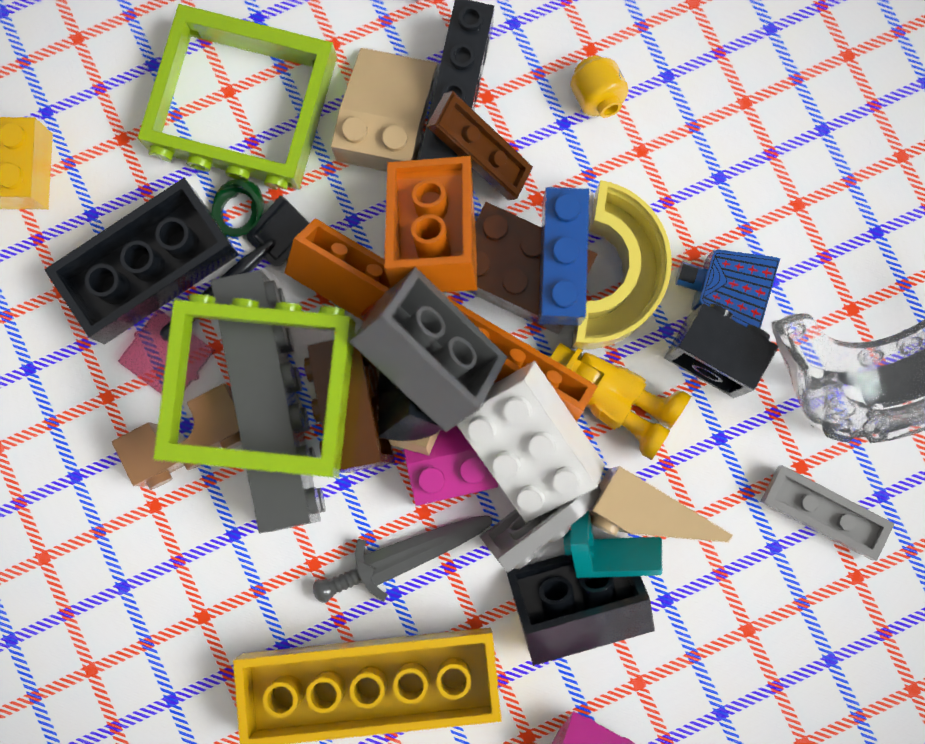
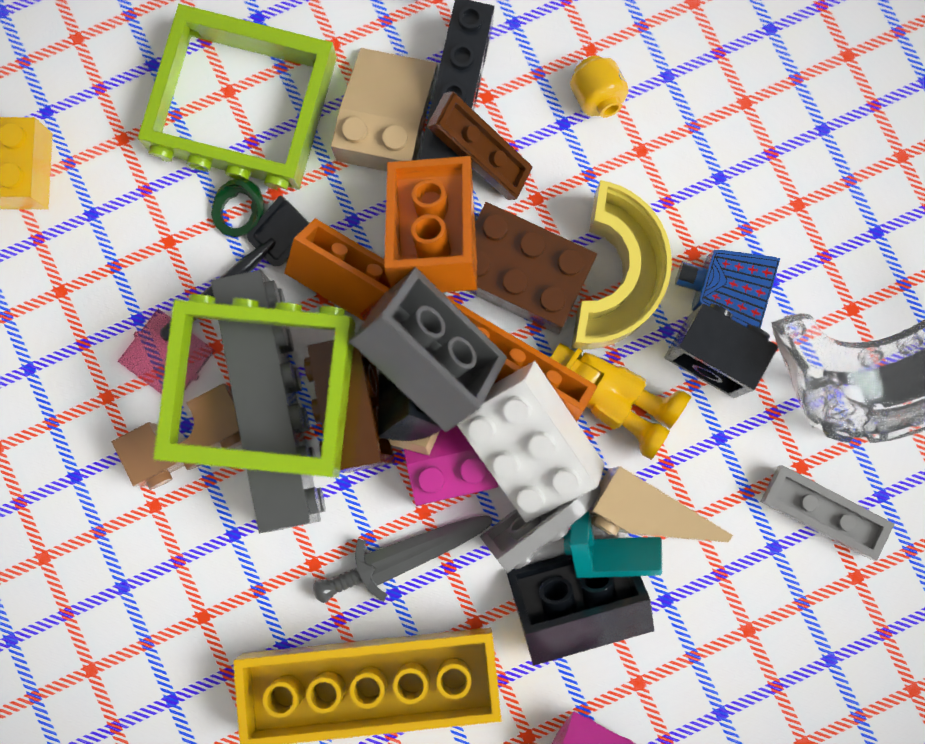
black brick [44,178,239,345] -> none
blue brick [538,187,590,326] -> none

